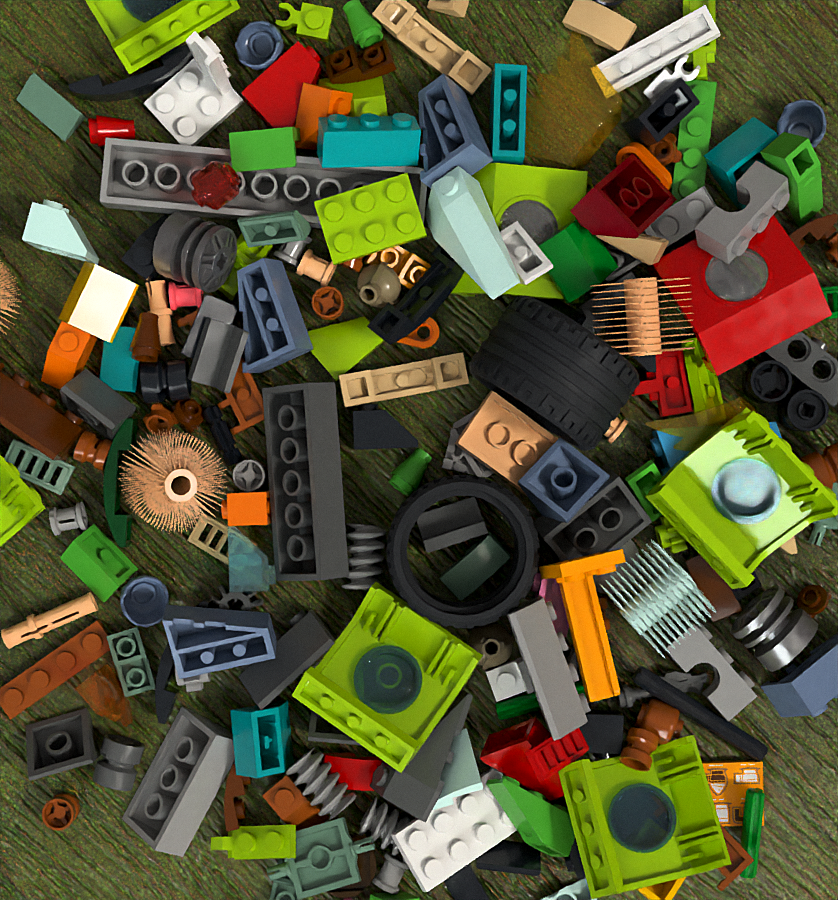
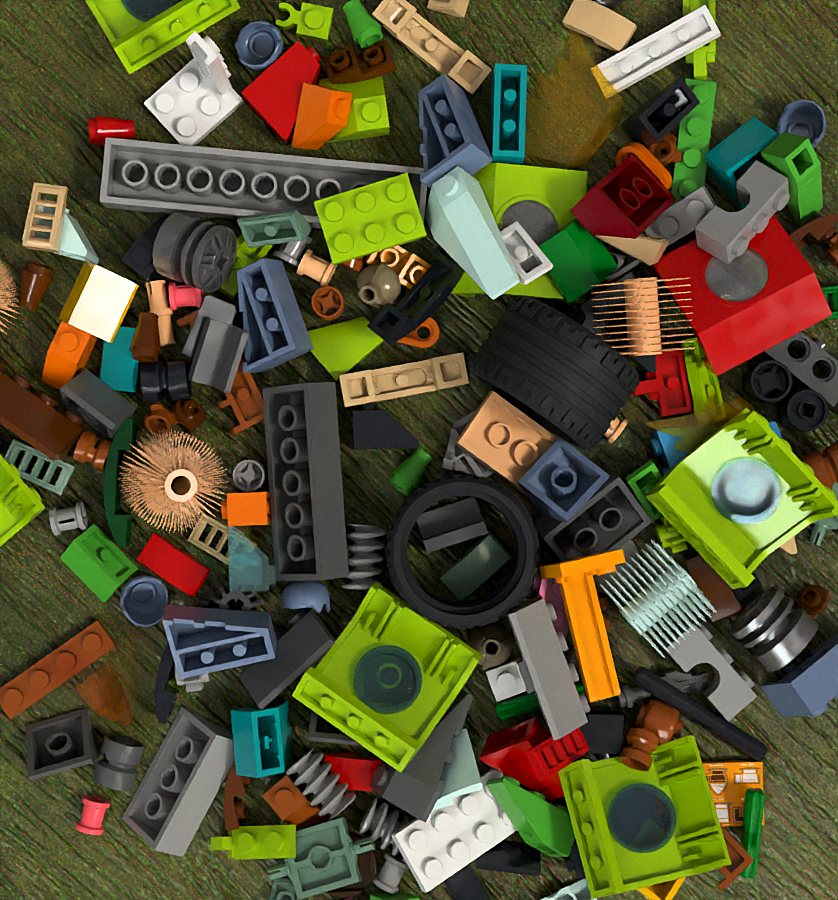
light nougat pin [1,592,98,649] -> none
sand green slope [16,72,86,142] -> none
dark orange wheel [42,792,80,831] -> none
black slope [68,44,194,102] -> none
sand green slope [106,627,156,698] -> none
clear red head [191,161,241,210] -> none
black axle [202,405,242,466] -> none
bright green panel [229,127,301,172] -> none
teal brick [317,113,421,168] -> none
white plate [643,54,701,99] -> none
none -> reddish brown cone [18,261,54,310]
none -> tan slope [22,182,68,253]
none -> coral bush [75,795,111,835]
none -> red slope [137,533,211,596]
none -> sand blue hair [281,580,330,612]

